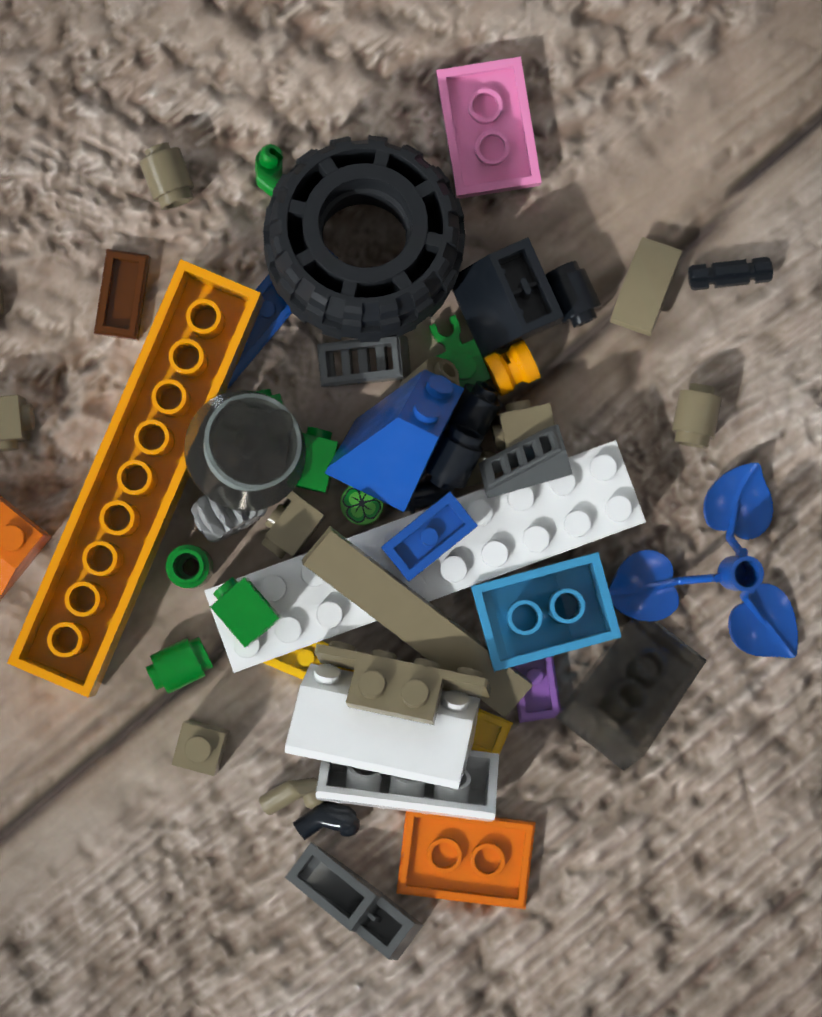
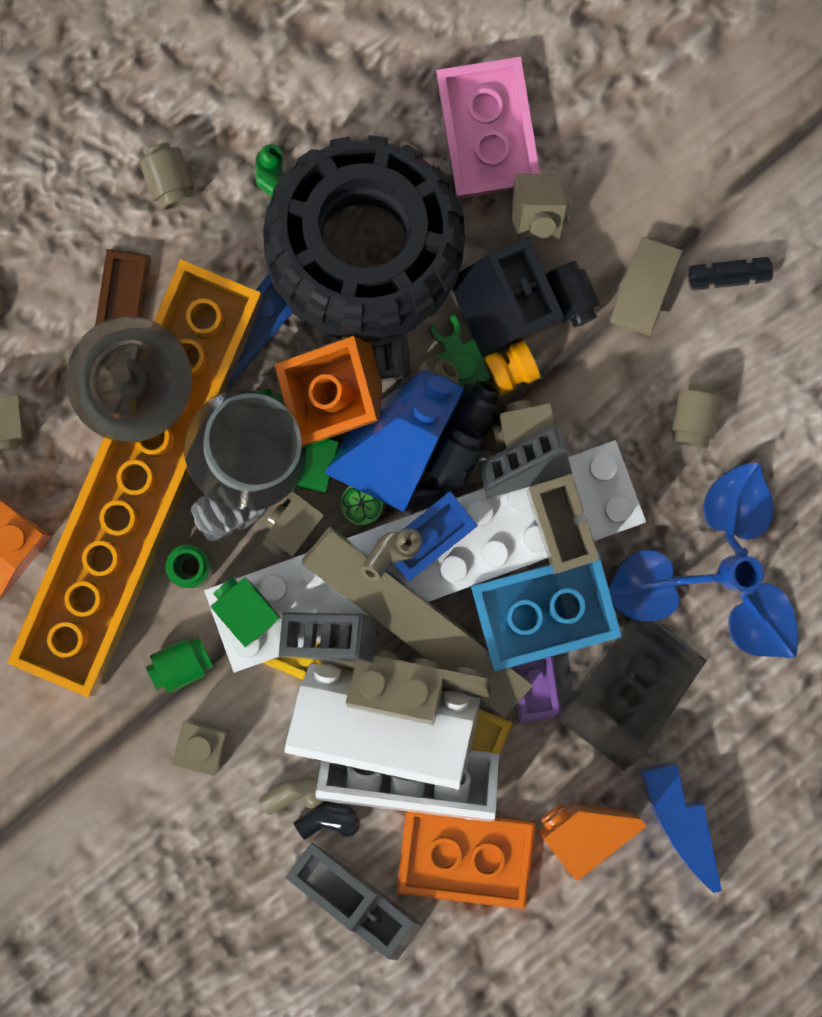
none -> clear smoke piece [66,316,192,442]
none -> orange slope [274,336,382,447]
none -> dark grey slope [278,612,376,663]
none -> dark tan arm [360,528,422,581]
none -> dark tan brick [509,174,571,241]
none -> dark tan piece [526,474,600,575]
none -> orange slope [538,803,647,882]
none -> blue slope [639,762,722,893]

